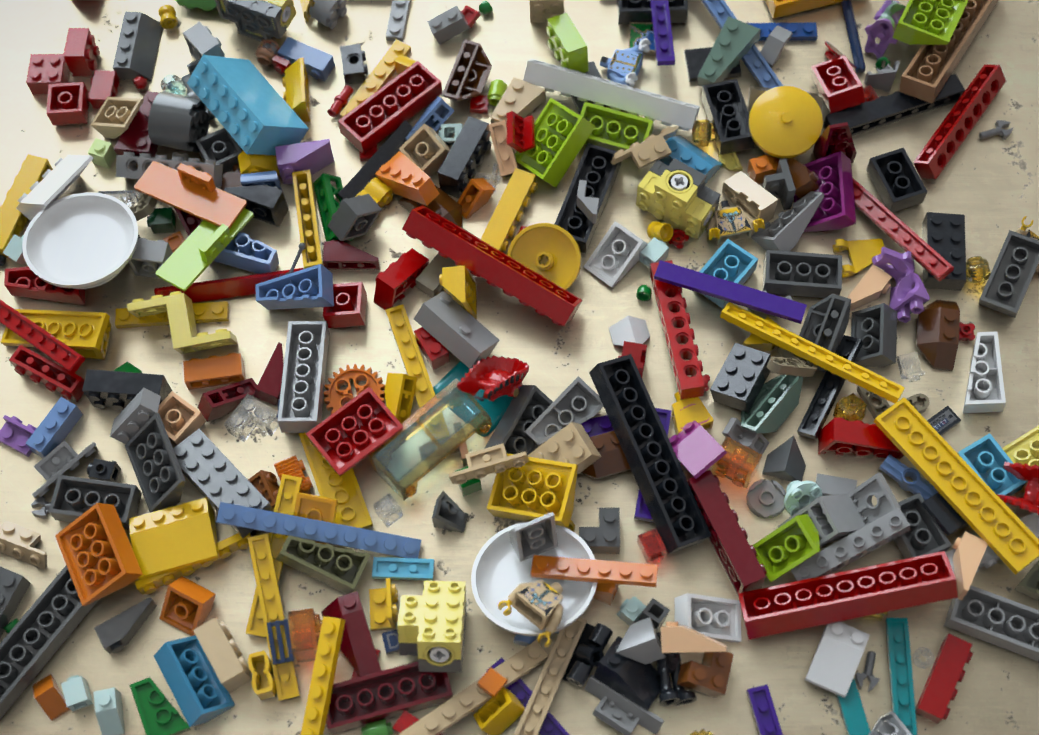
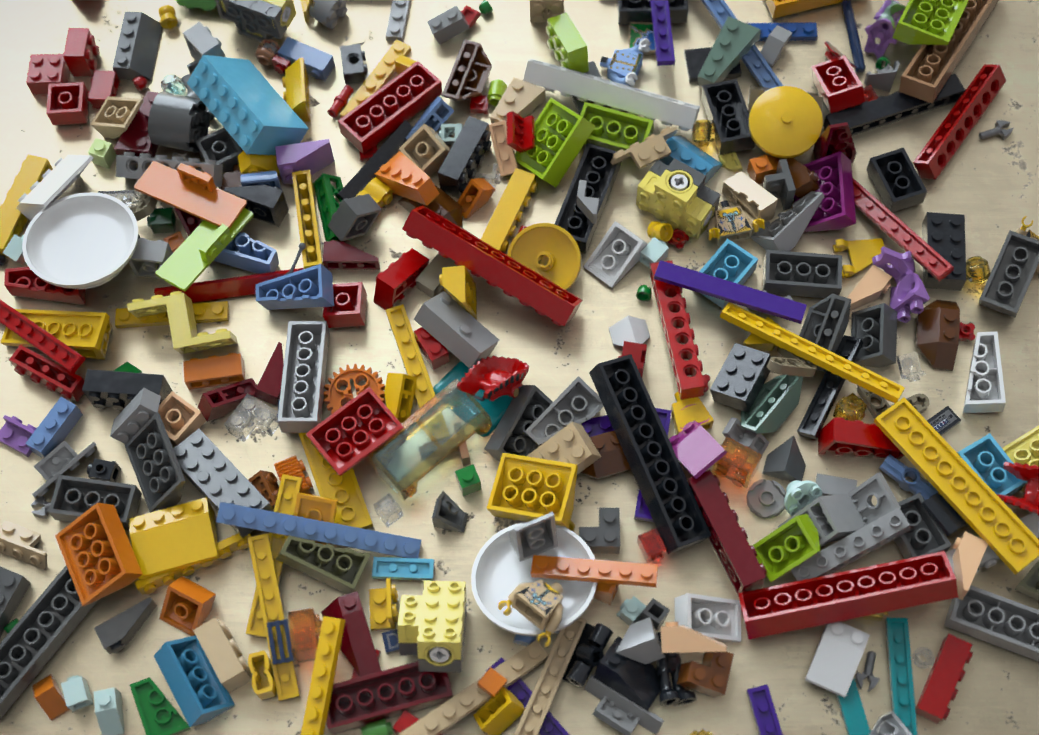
tan bracket [448,443,529,484] -> none

